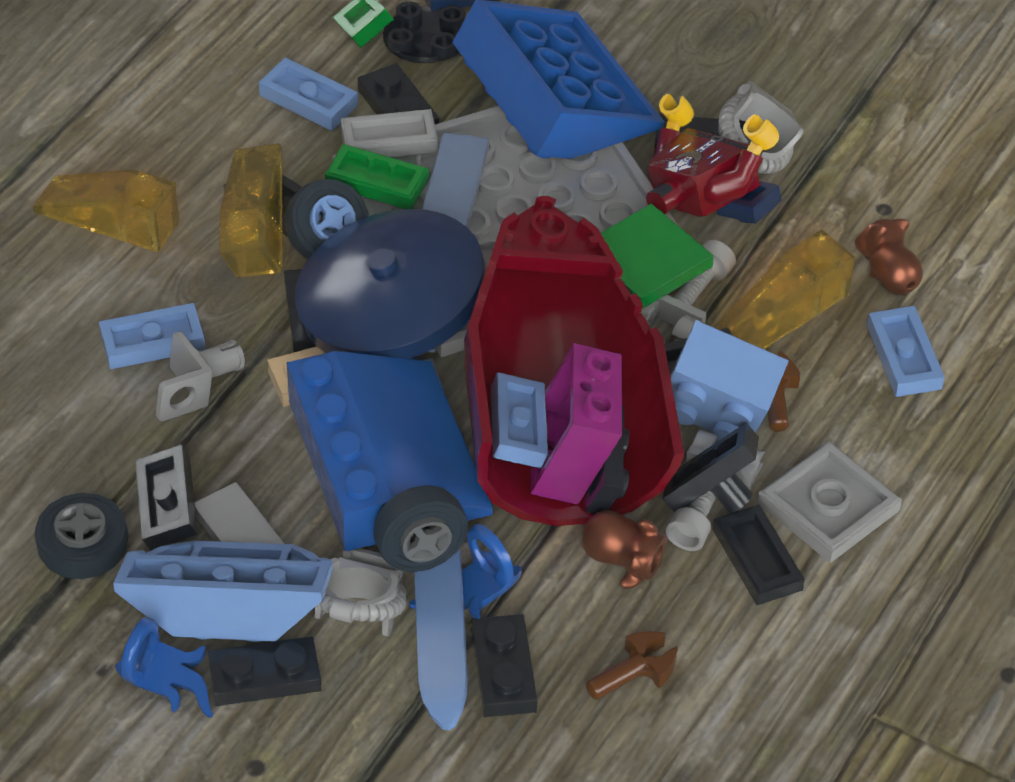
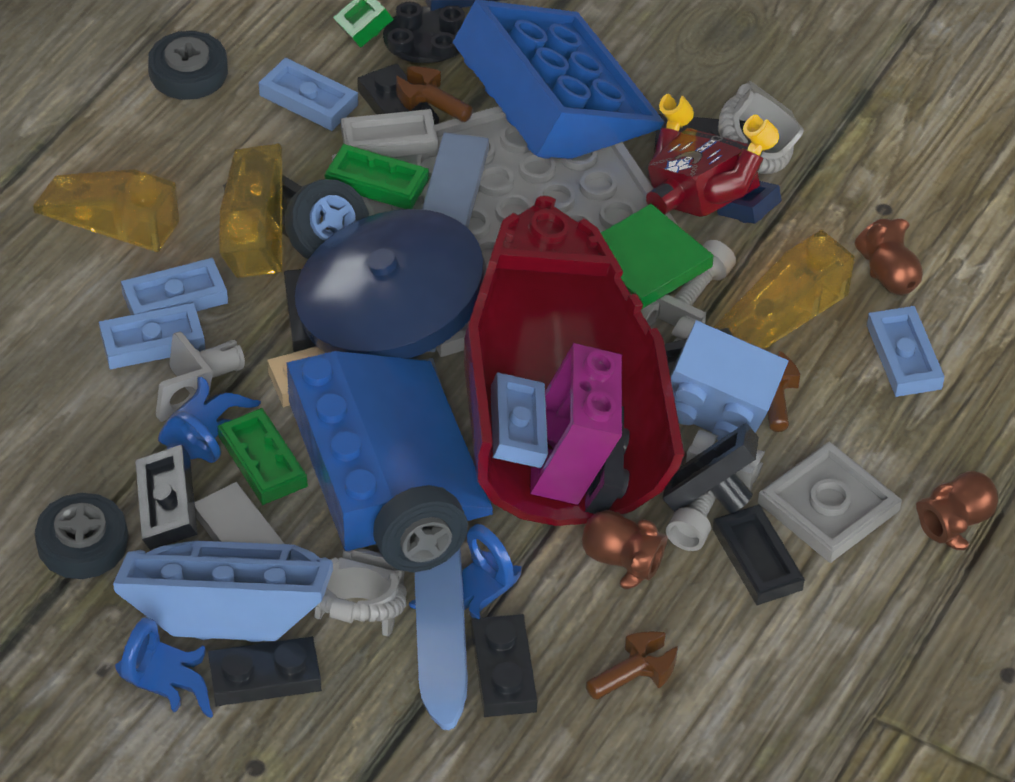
none -> medium blue plate [121,258,228,315]
none -> black wheel [148,31,228,100]
none -> blue piece [158,377,261,463]
none -> green plate [218,408,308,505]
none -> reddish brown bar [396,66,473,122]
none -> copper animal [916,471,998,550]

